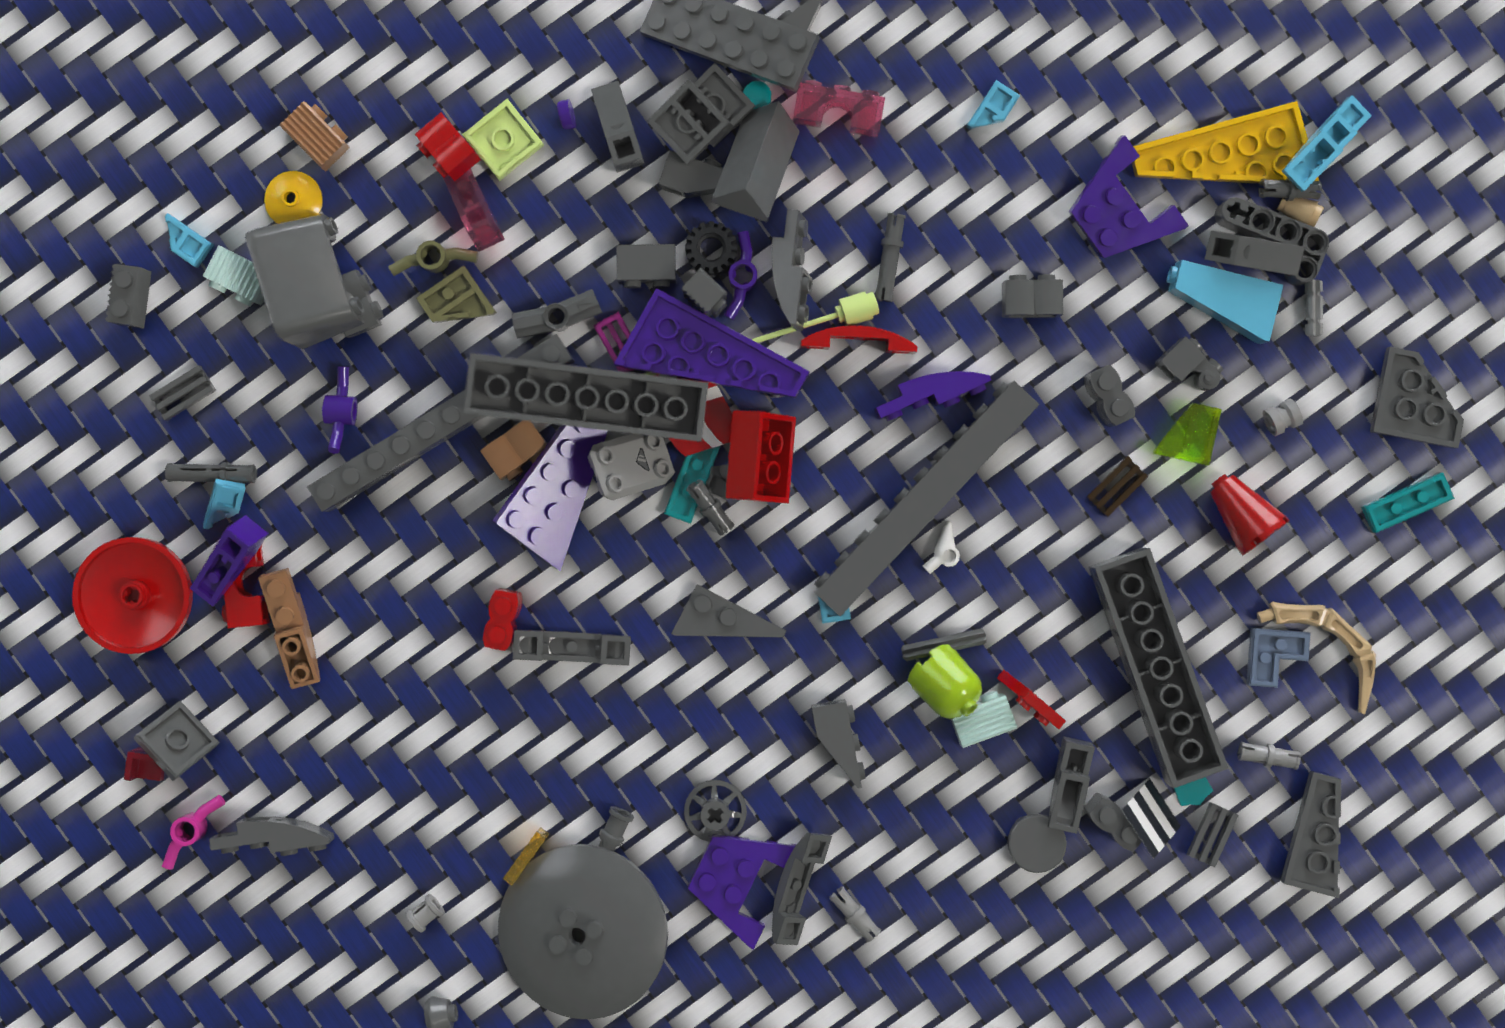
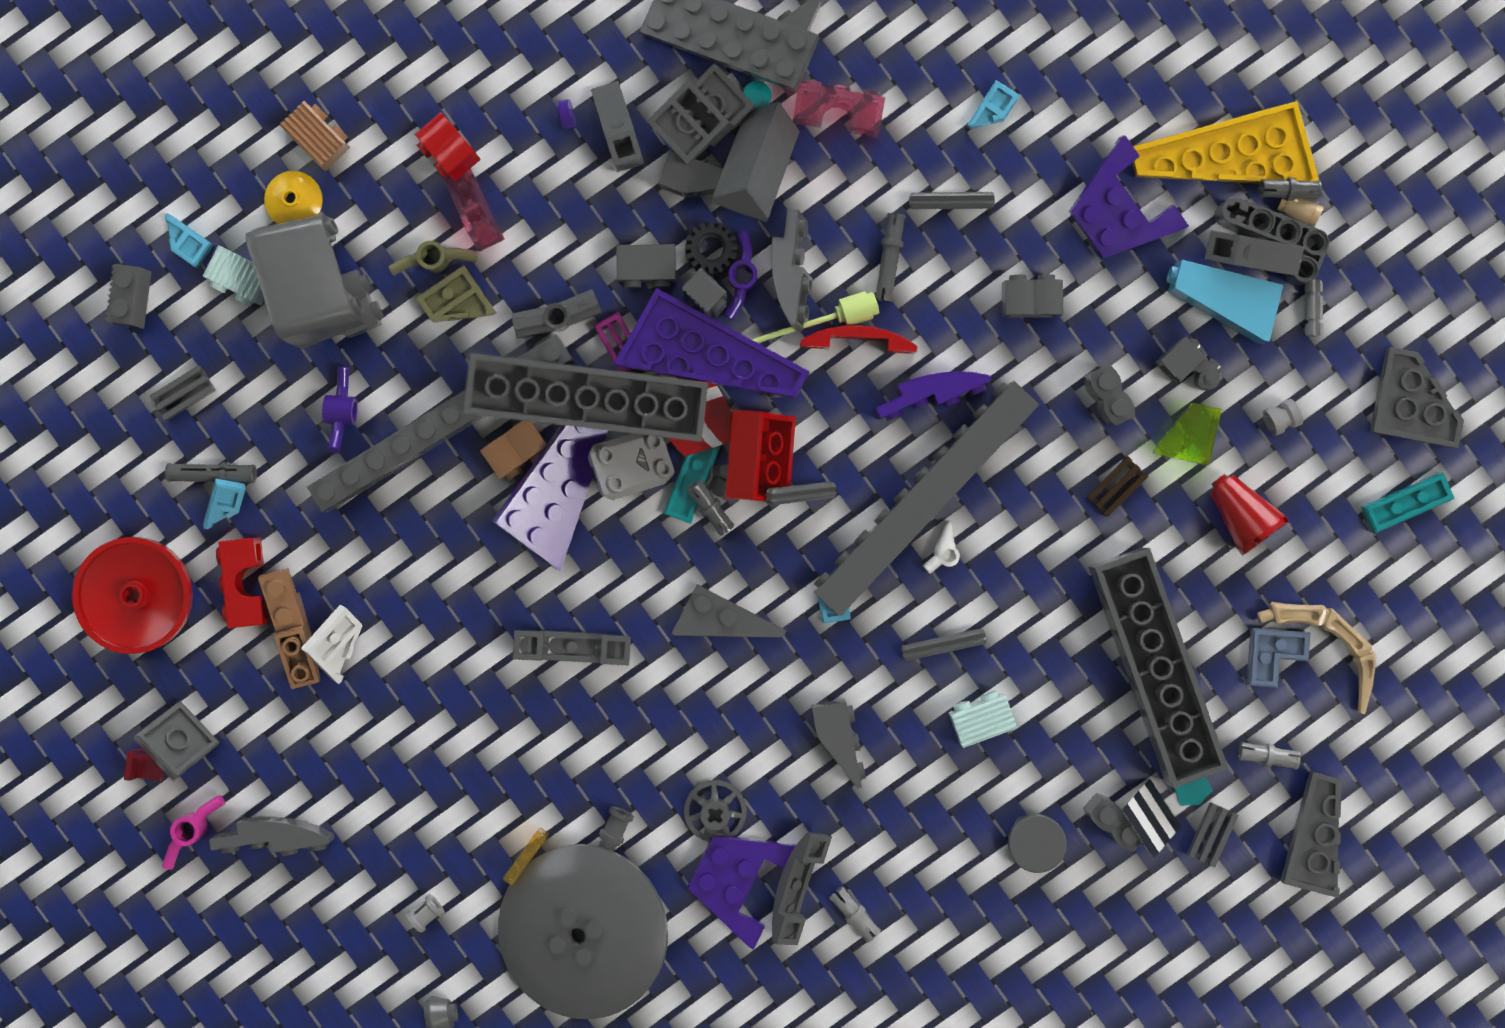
dark purple slope [190,515,268,606] -> none
yellowish green tile [462,99,544,181] -> none
red brick [483,588,522,651] -> none
lime cylinder [907,644,982,719] -> none
red wing [997,670,1066,729] -> none
dark grey slope [1048,736,1095,834] -> none
medium azure slope [1282,95,1372,192] -> none
none -> white wing [301,605,362,684]
none -> dark grey axle [765,482,837,505]
none -> dark grey axle [909,192,995,209]

